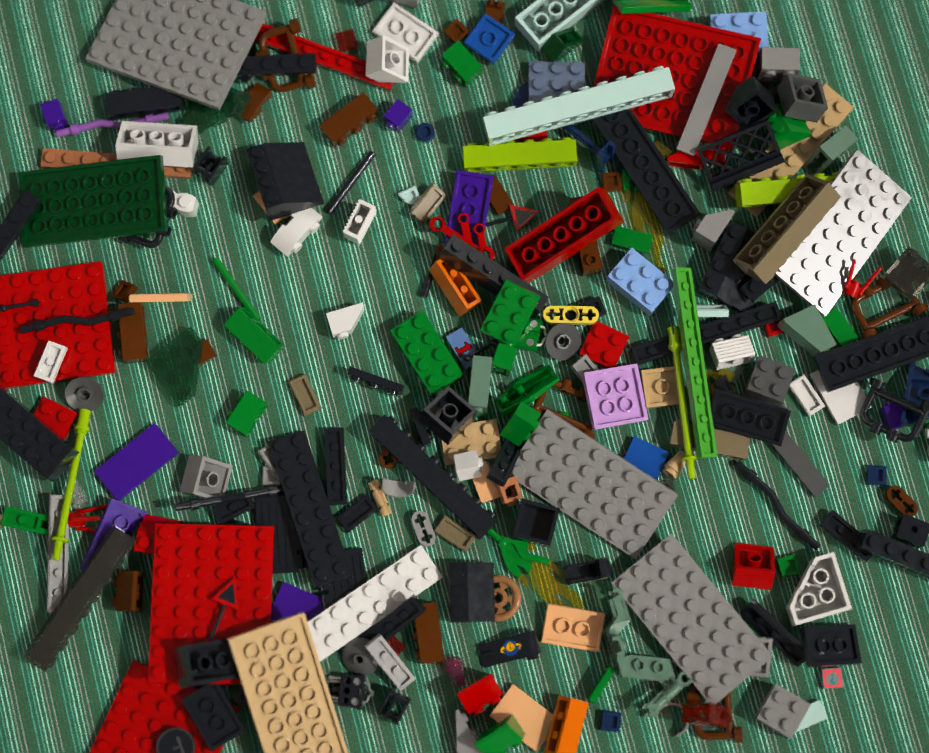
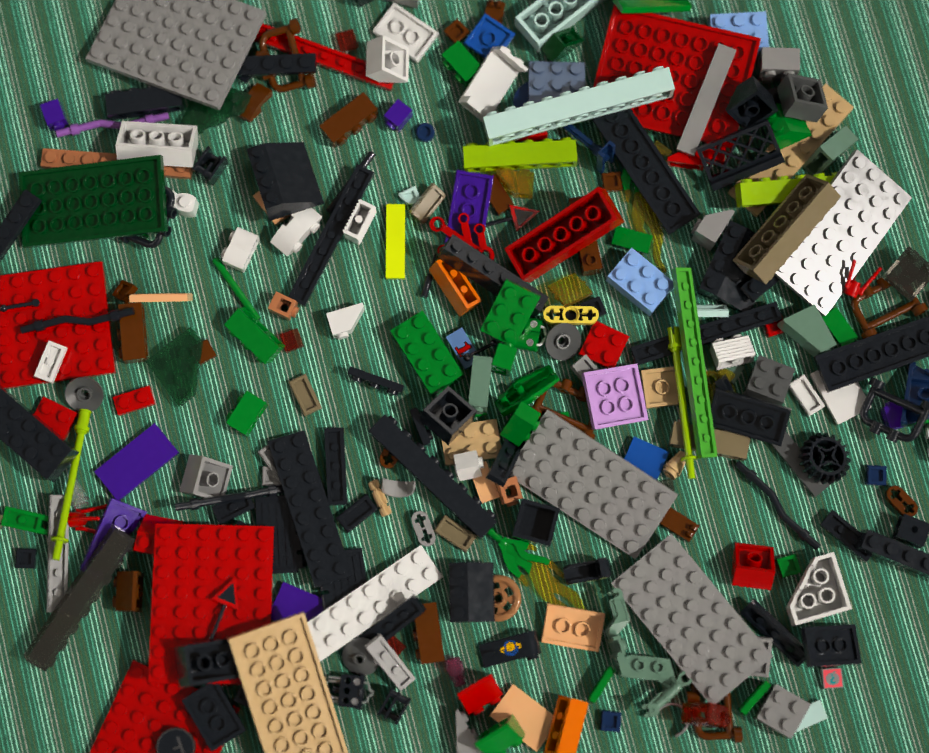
none -> black tile [15,548,37,569]
none -> red plate [113,385,156,416]
none -> white brick [221,227,260,273]
none -> nougat brick [268,291,299,321]
none -> clear red tile [280,328,304,353]
none -> black plate [288,164,375,307]
none -> neon yellow tile [386,204,405,279]
none -> white panel [458,46,528,122]
none -> clear yellow slope [496,168,534,199]
none -> clear yellow piece [547,273,593,308]
none -> reddish brown hinge [659,507,699,543]
none -> green tile [738,681,771,715]
none -> black gear [798,433,851,484]

